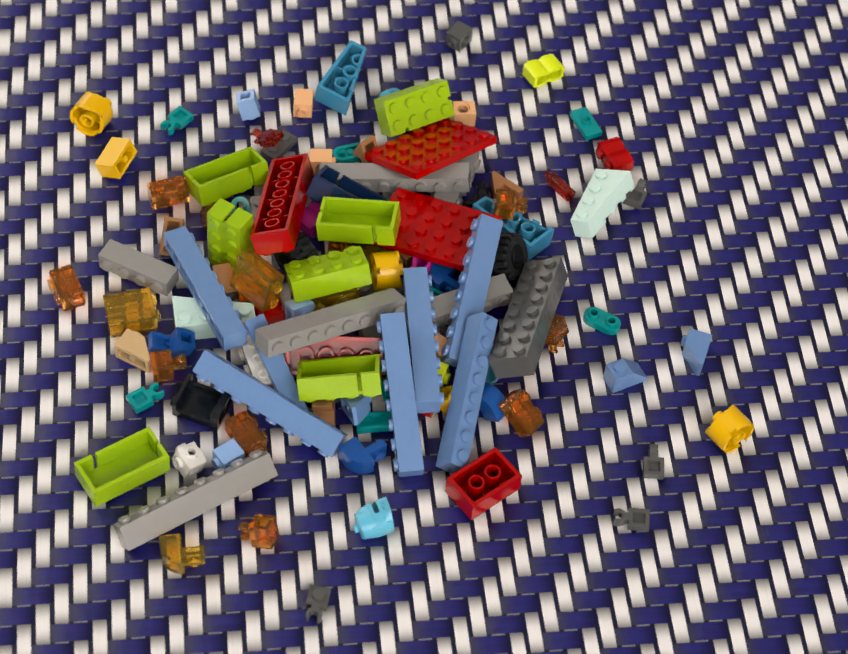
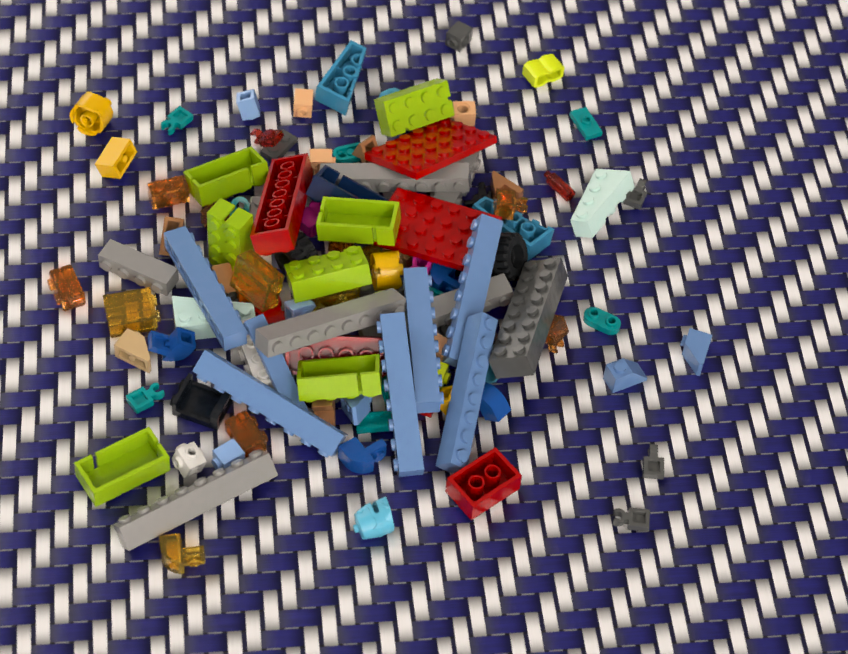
clear orange brick [150,349,187,382] -> none
clear orange brick [238,514,280,549] -> none
dark grey plate [305,584,331,624] -> none
clear orange brick [498,389,545,438] -> none
red brick [595,137,634,171] -> none
yellow brick [705,405,754,453] -> none

